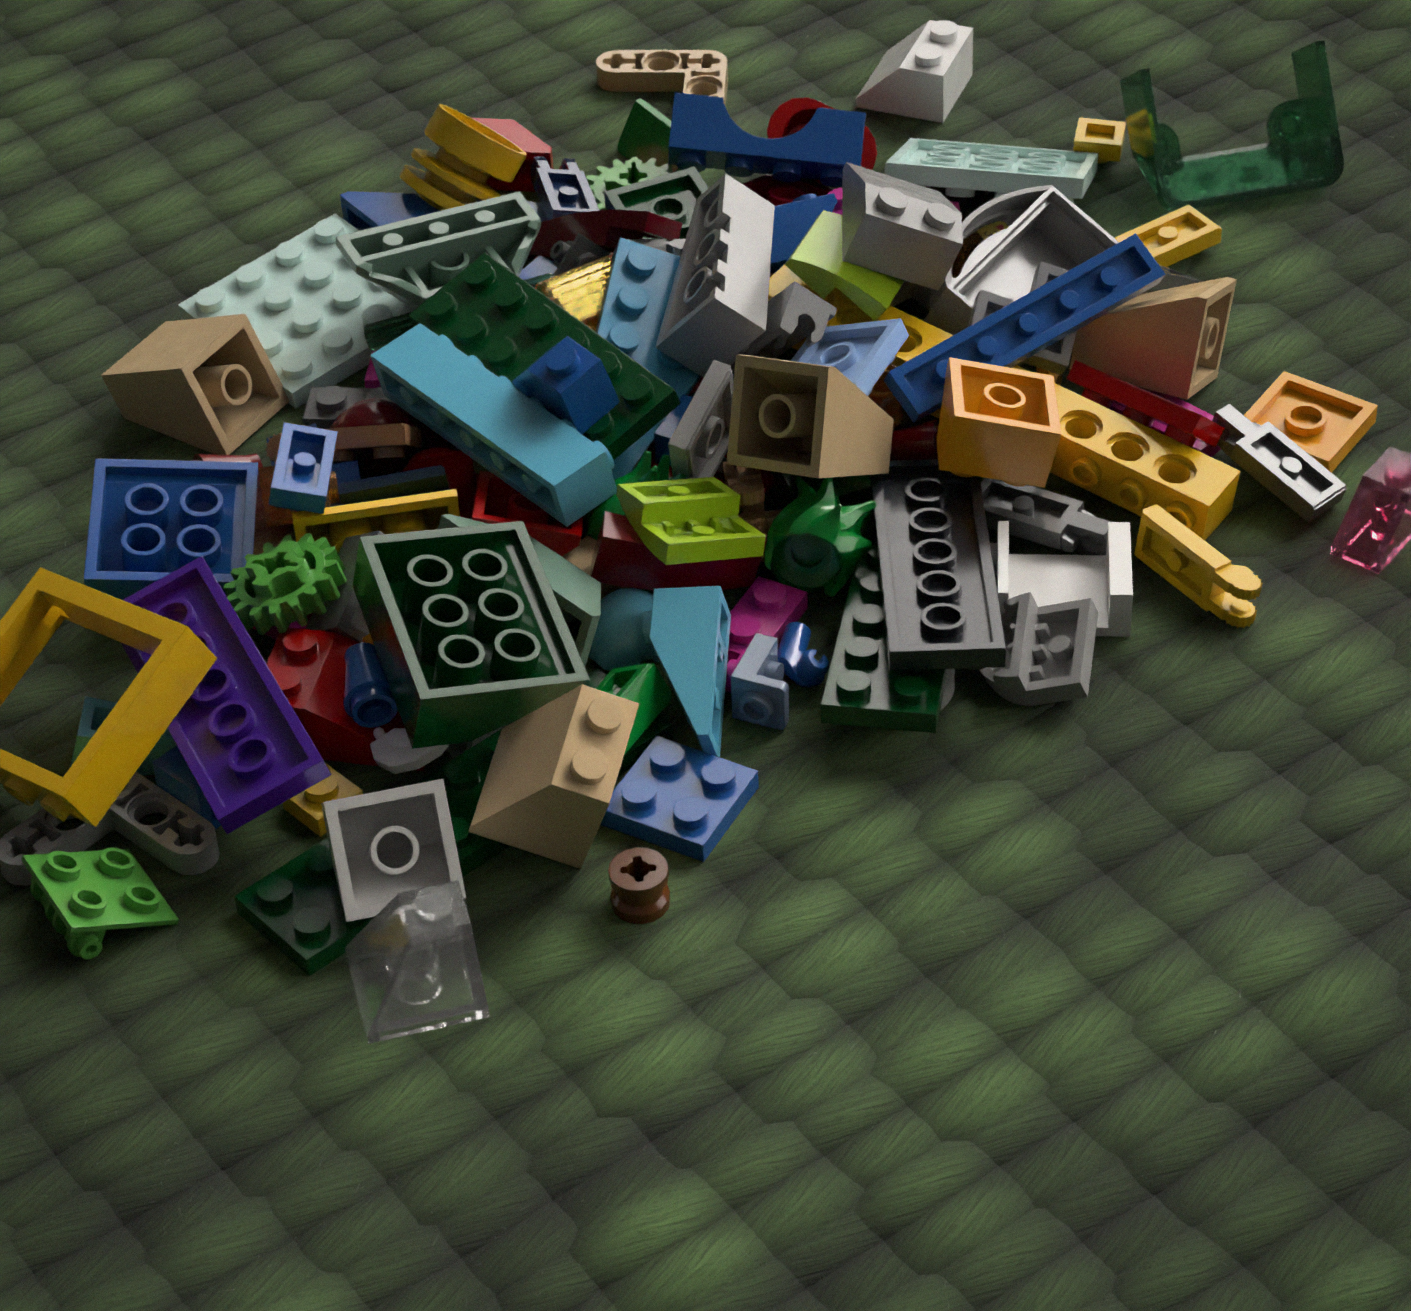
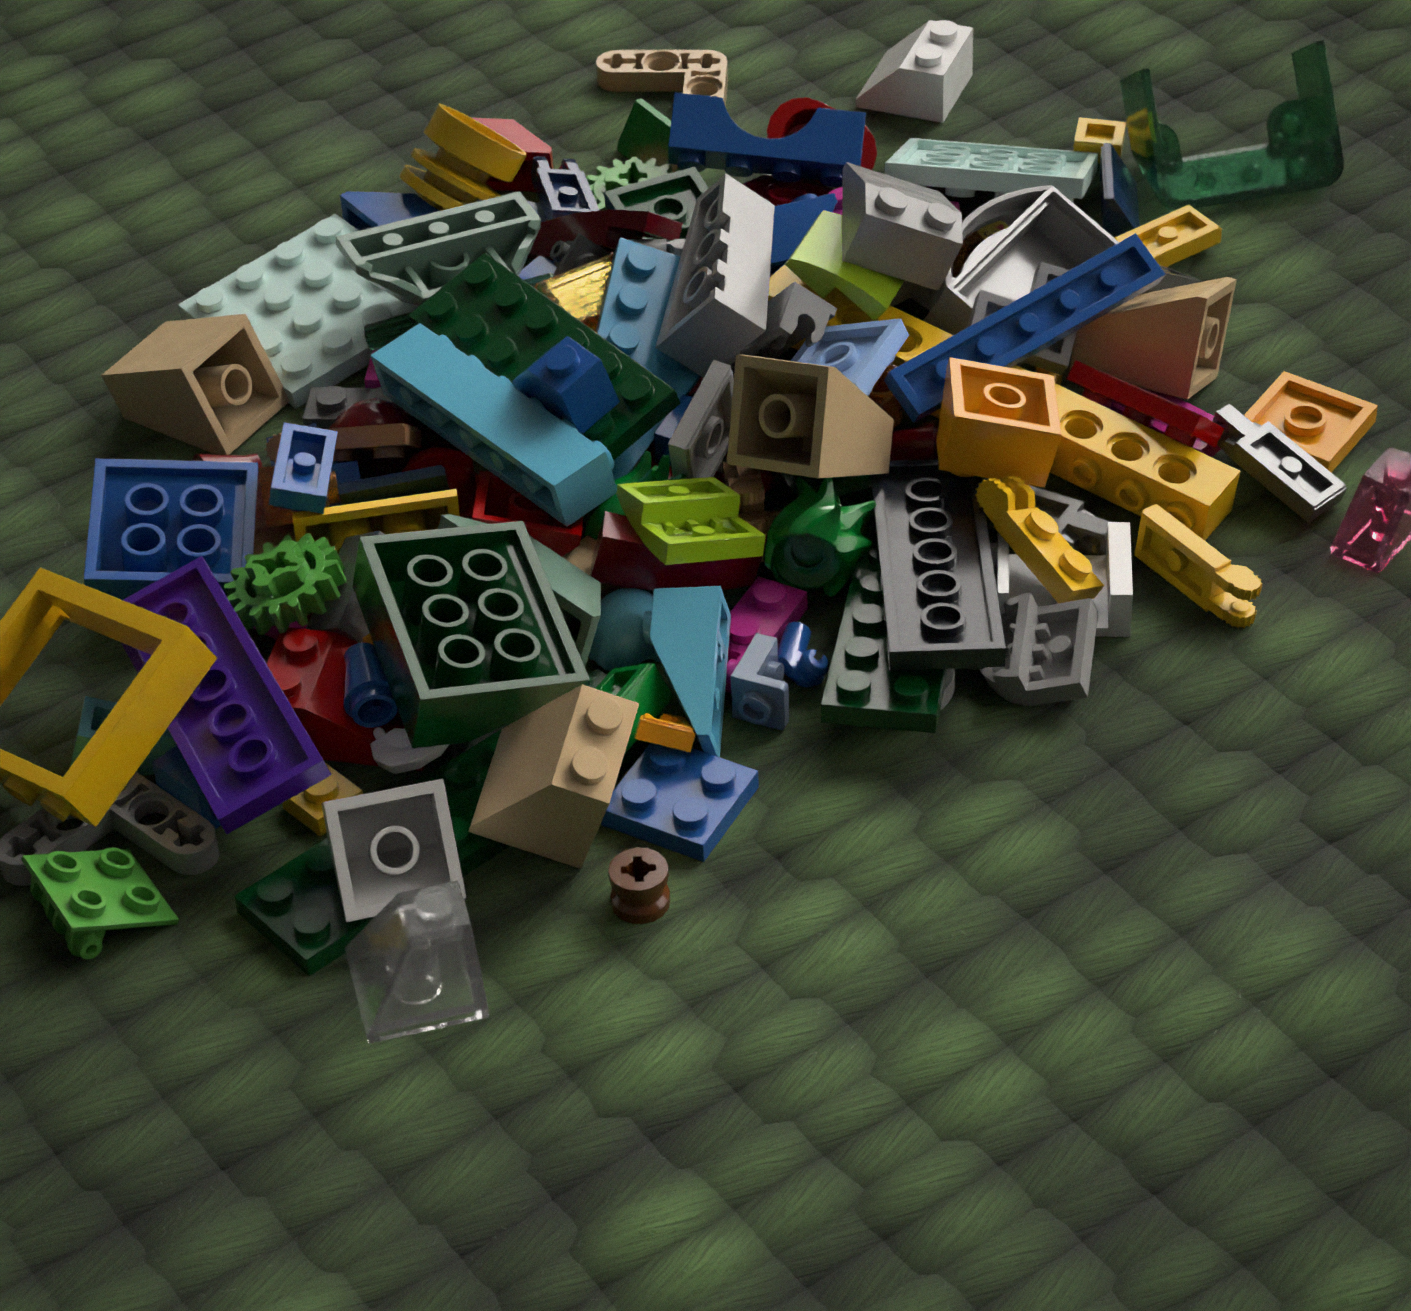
none -> light orange tile [634,713,696,752]
none -> yellow hinge [975,476,1104,603]
none -> dark blue slope [1099,143,1140,238]

